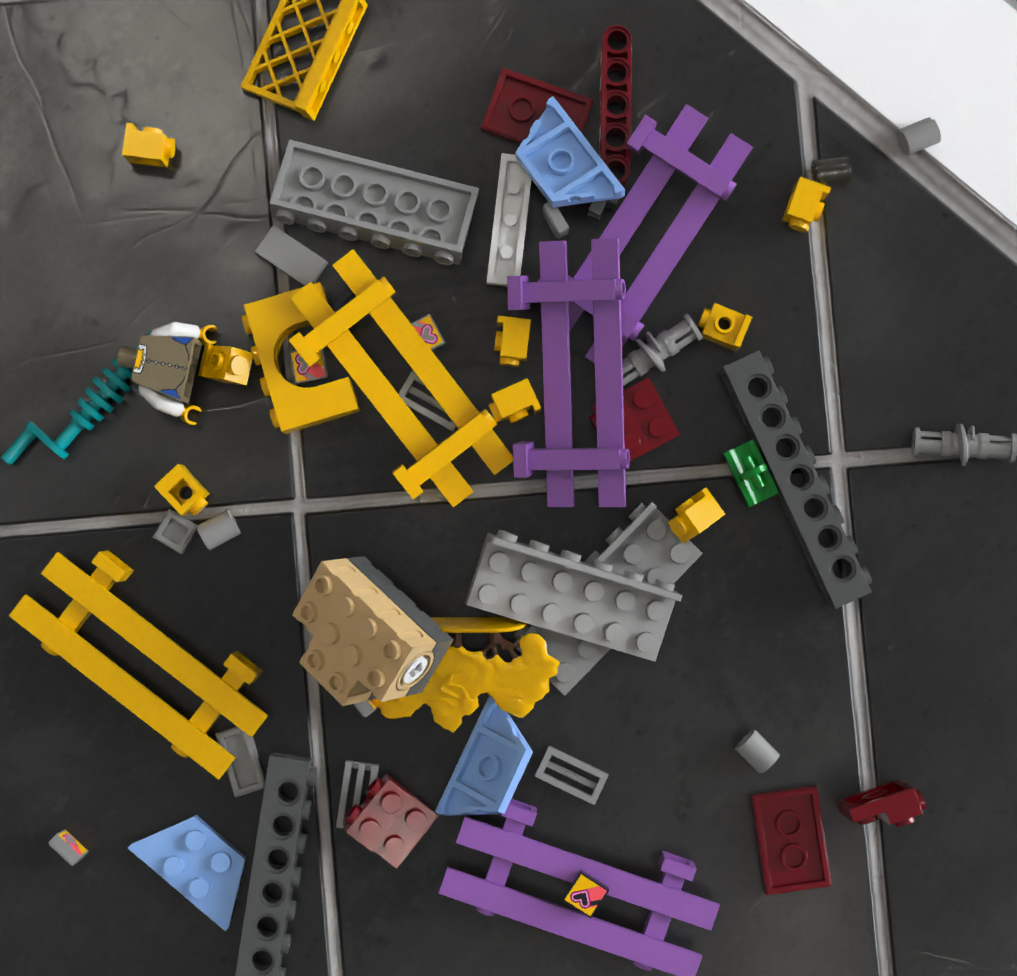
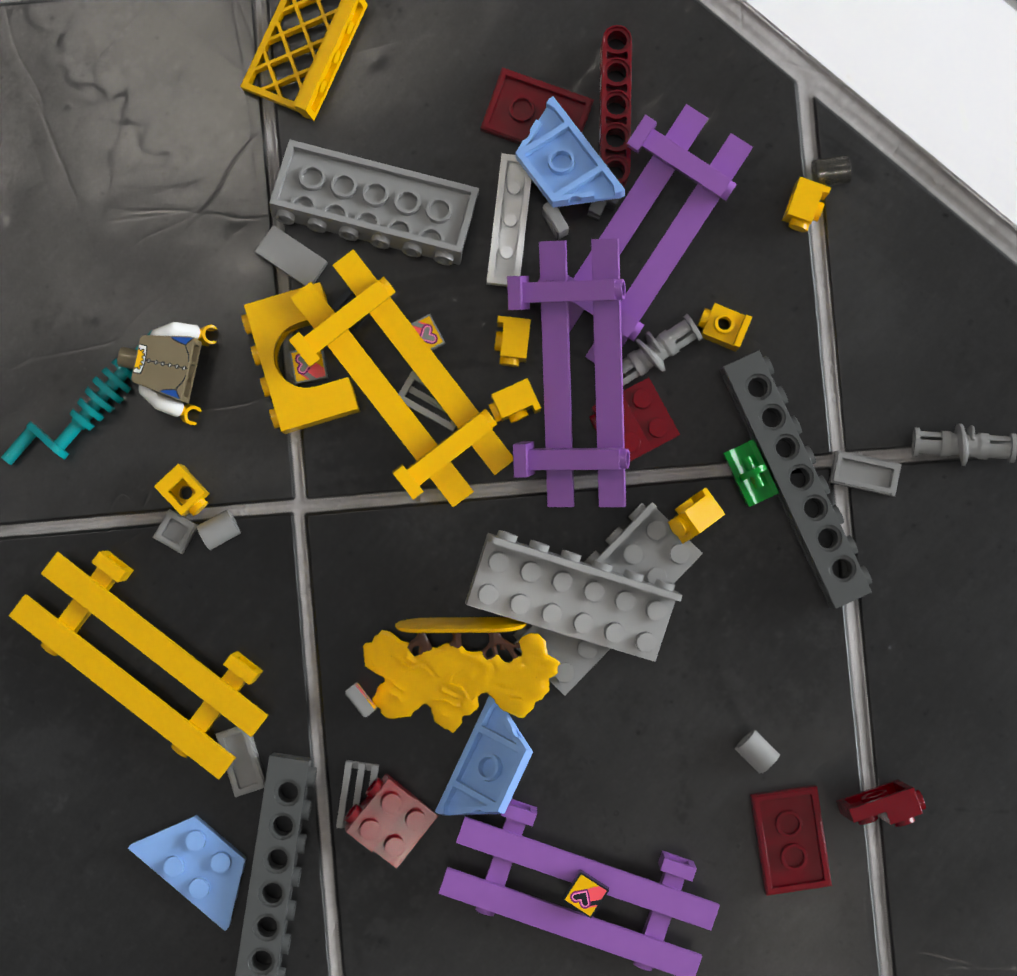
light grey tile [48,829,89,866] -> none
yellow brick [122,123,175,168] -> none
yellow brick [198,343,254,386] -> none
tan piece [292,556,454,706] -> none
light grey tile [534,745,609,805] -> none
light grey piece [897,117,941,156] -> none
none -> light grey tile [829,450,902,497]

